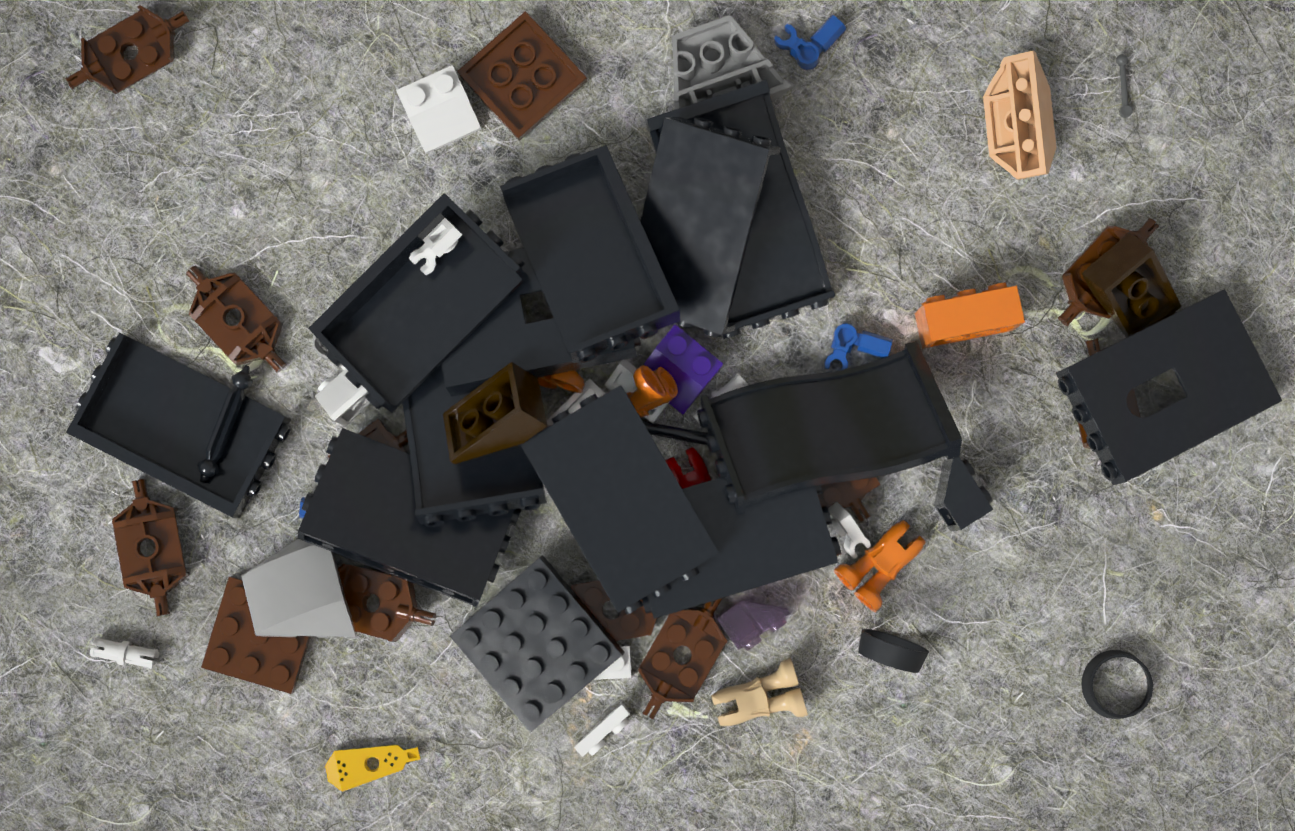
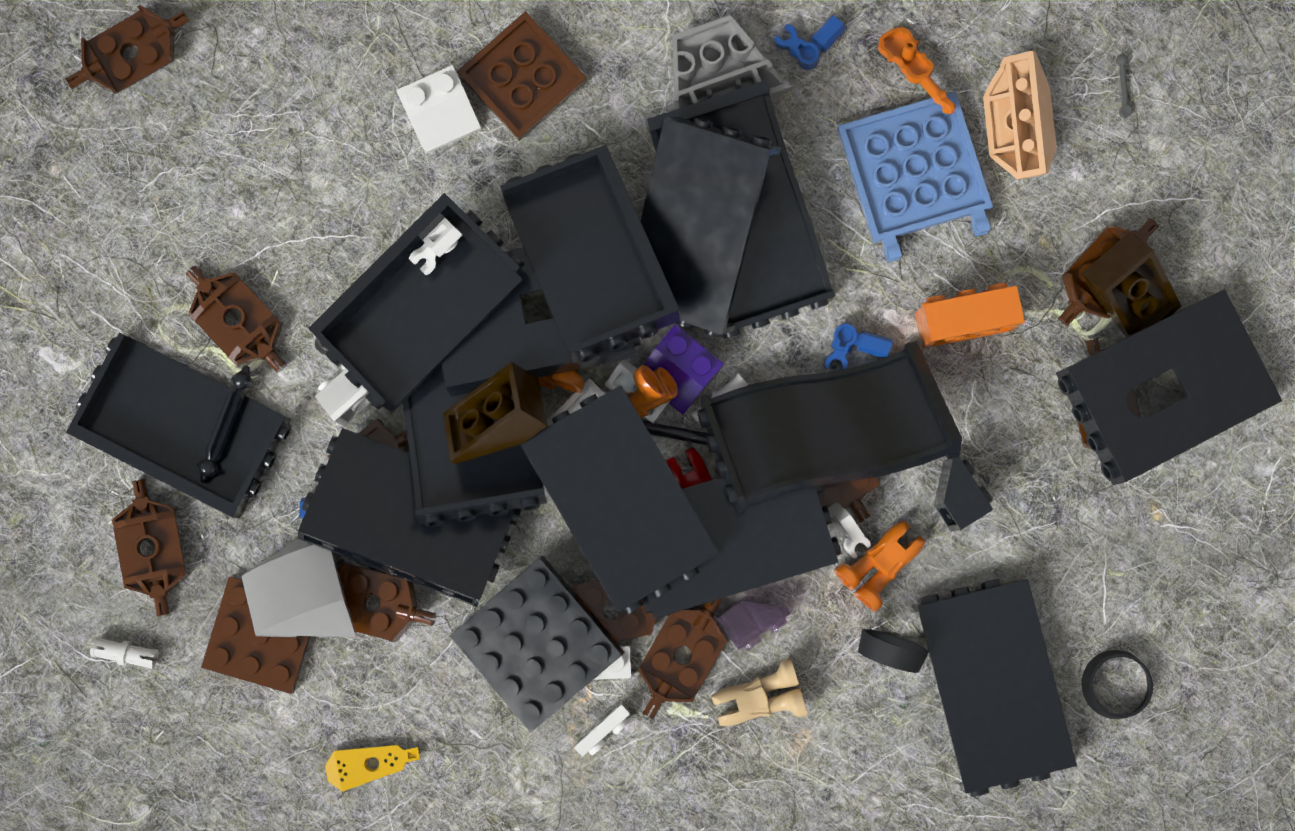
none -> medium blue plate [837,91,993,263]
none -> orange piece [878,27,956,115]
none -> black panel [913,579,1077,797]

